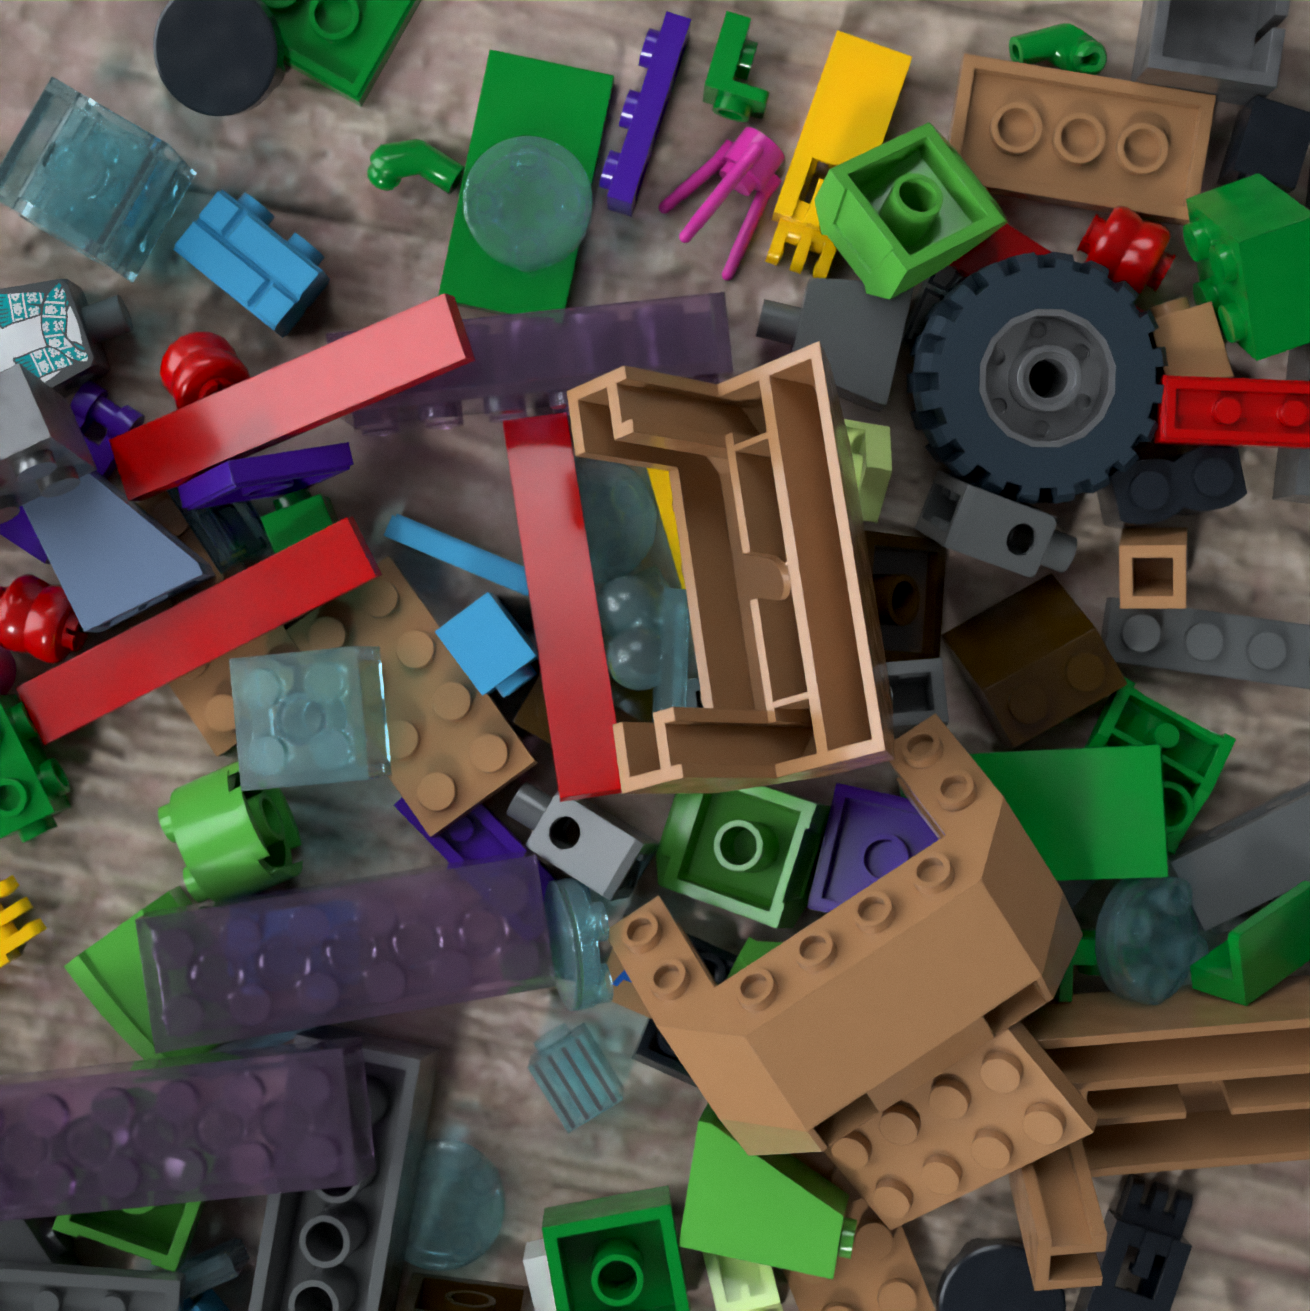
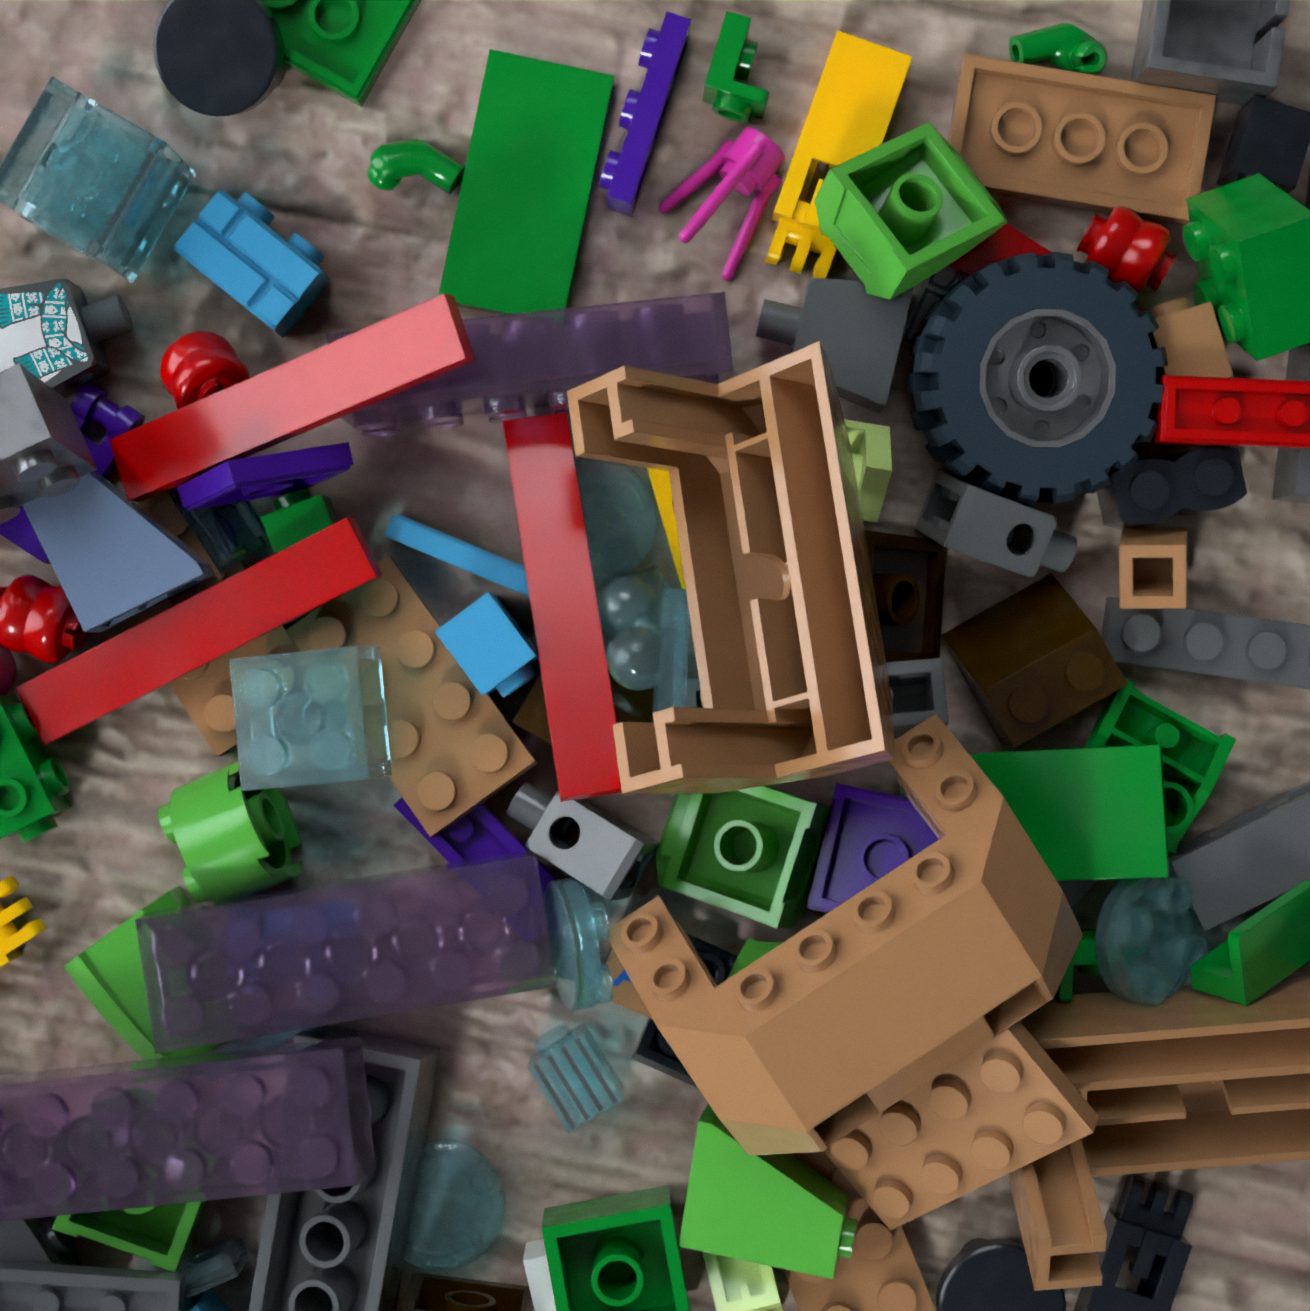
clear light blue tile [463,136,593,272] -> none

